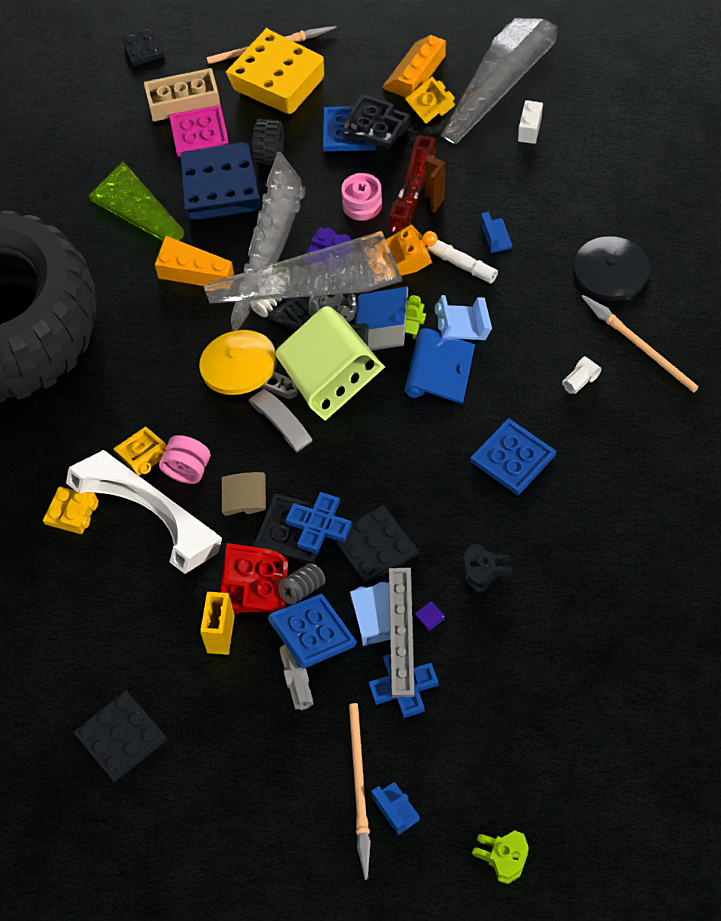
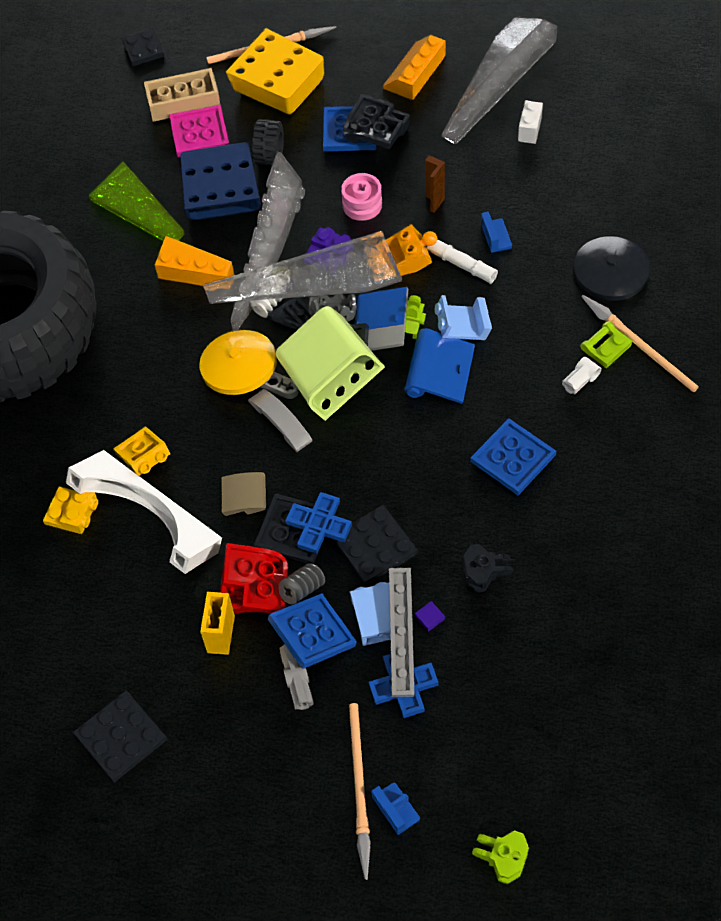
bright pink wheel [159,436,211,484] -> none
clear red arch [389,135,435,232] -> none
yellow plate [405,77,455,124] -> none
none -> lime plate [580,321,633,368]

